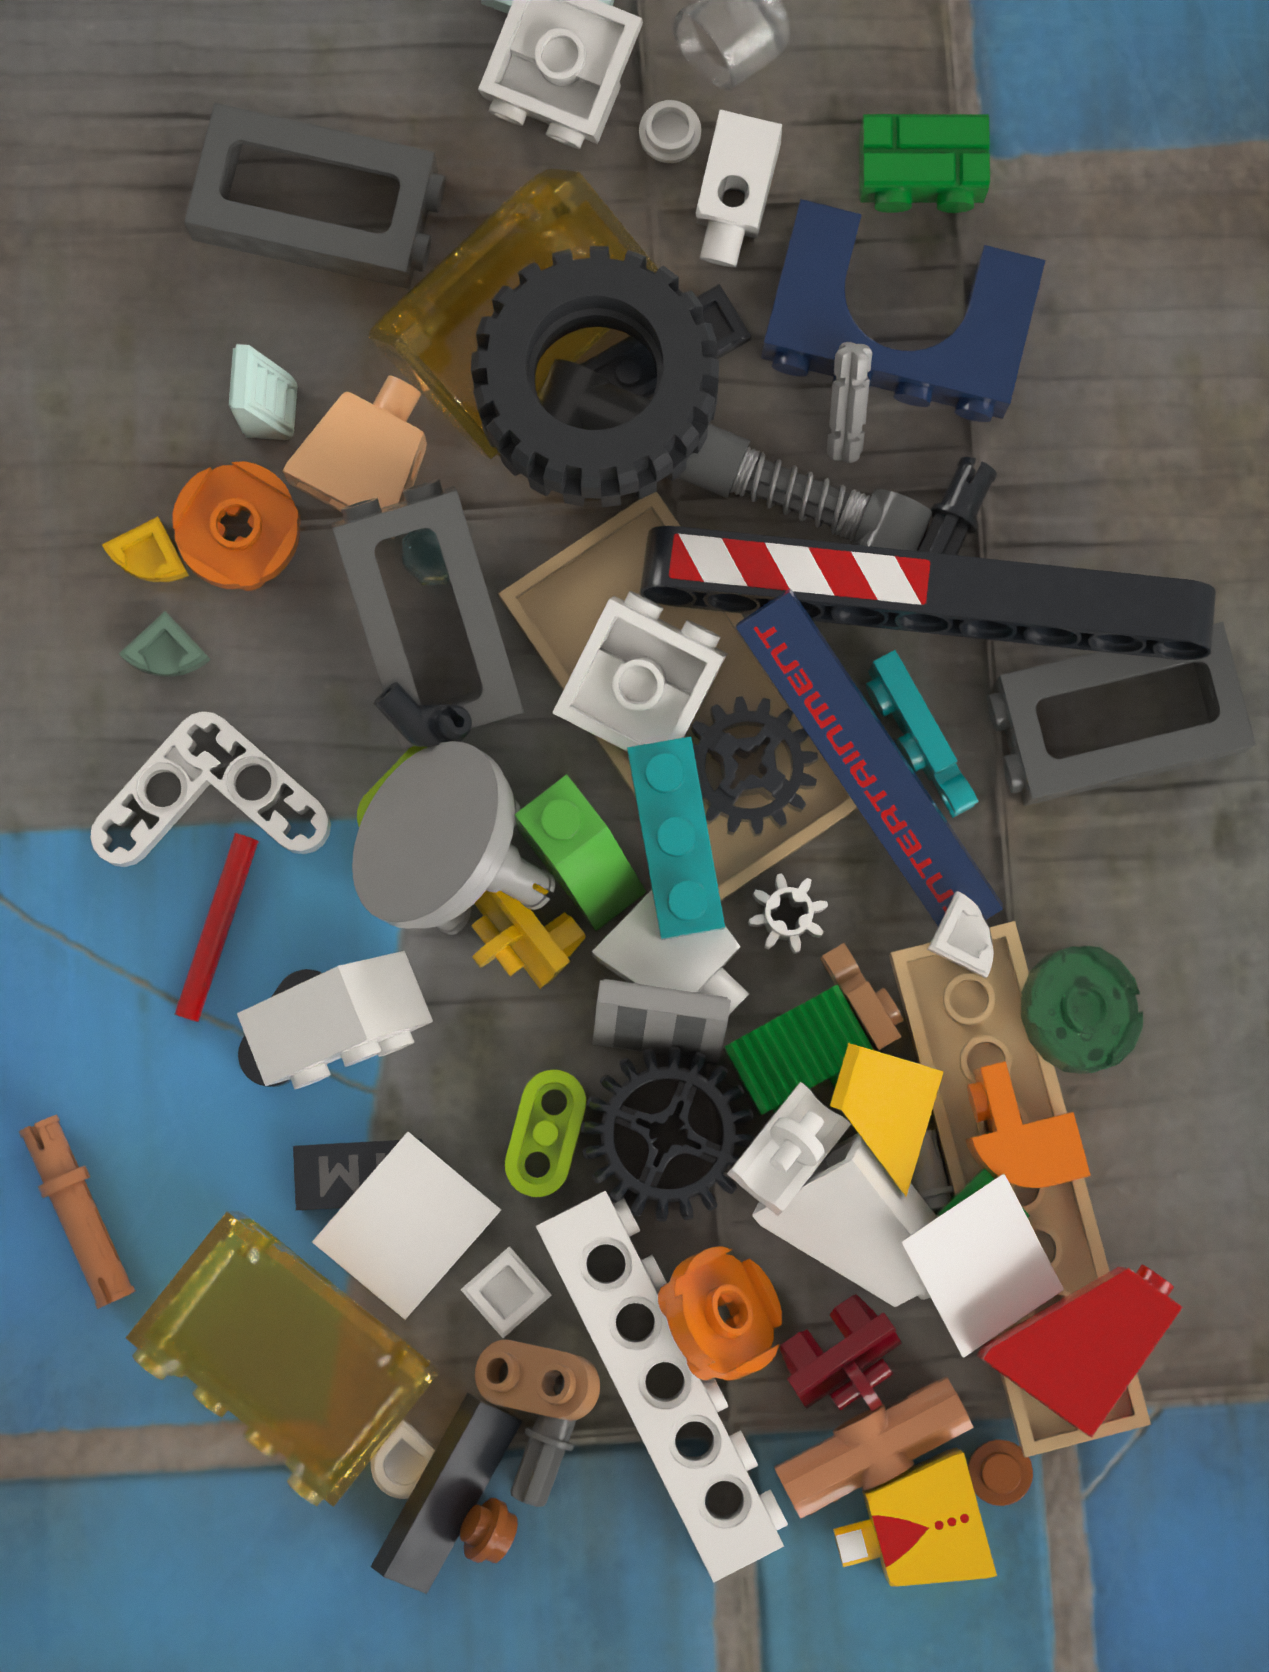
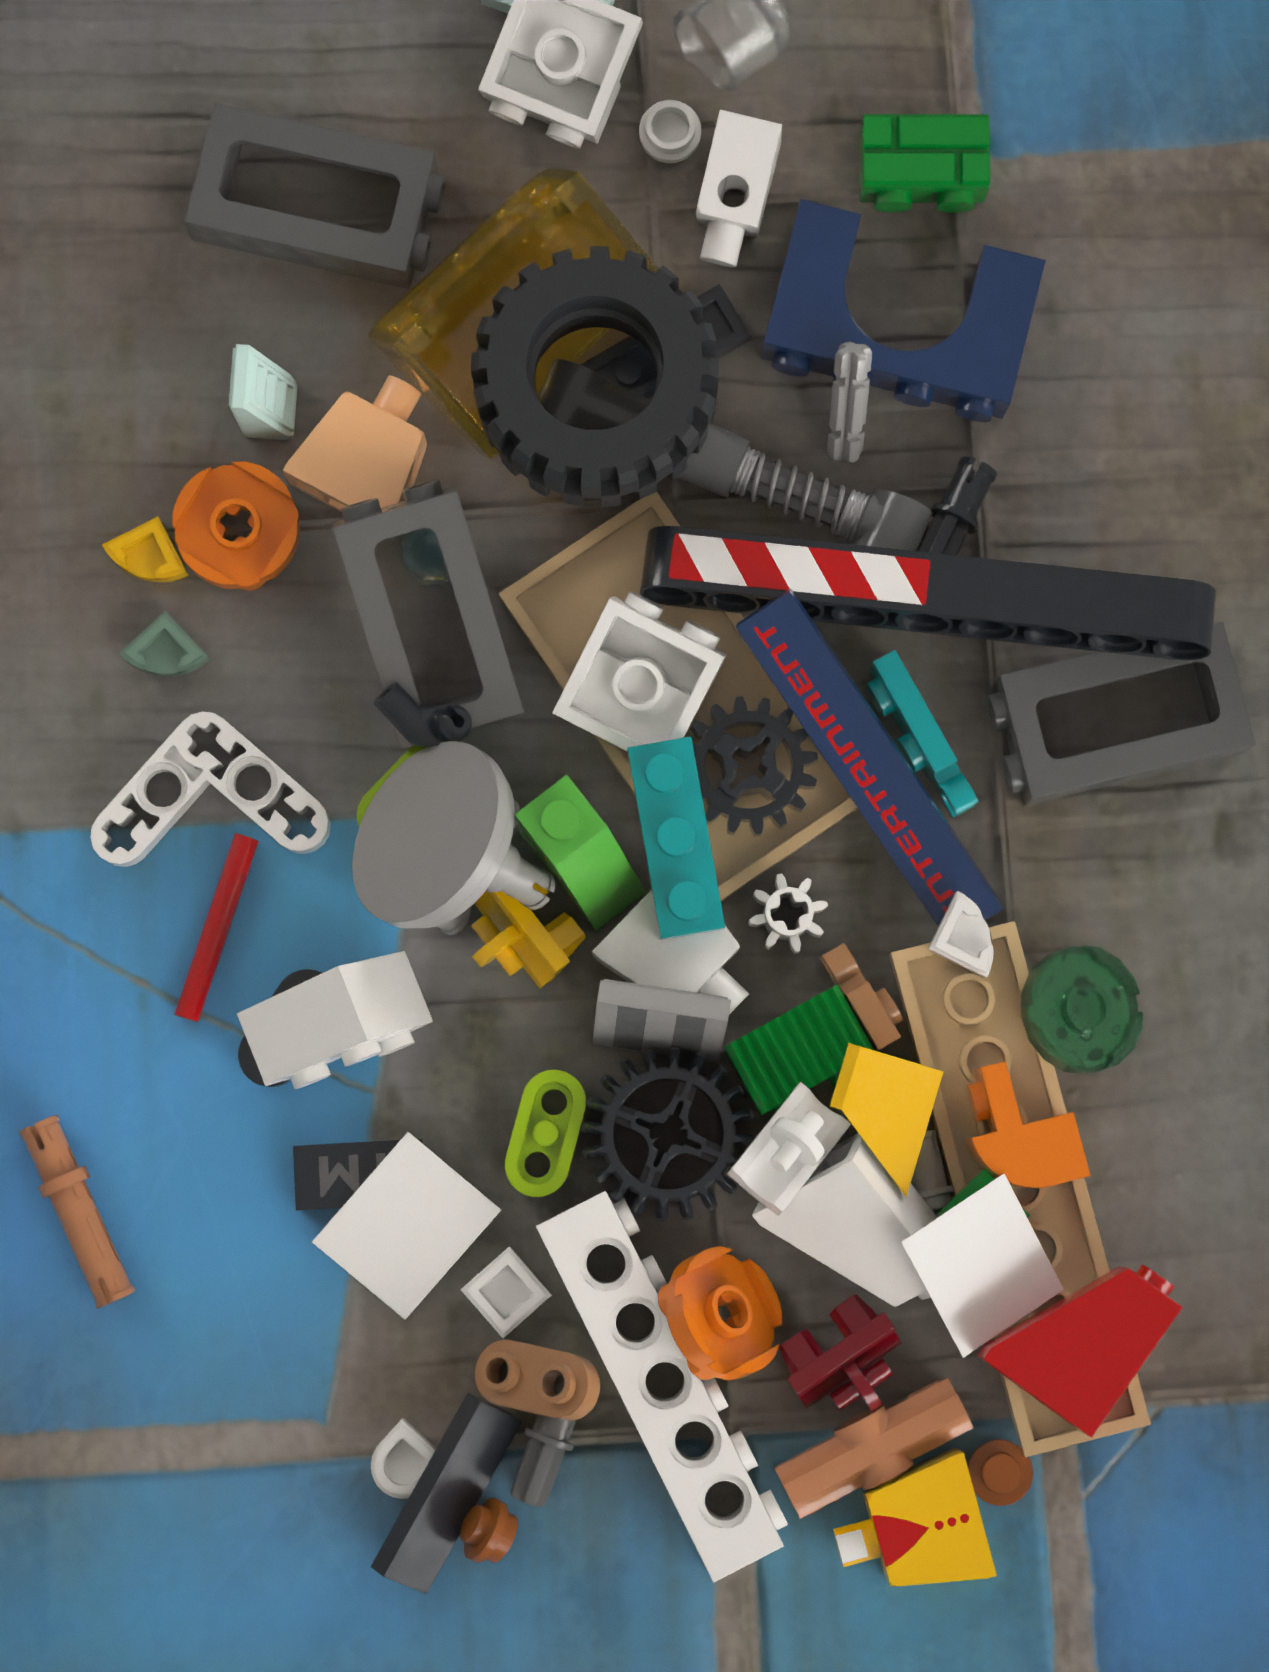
clear yellow windscreen [126,1210,440,1507] -> none

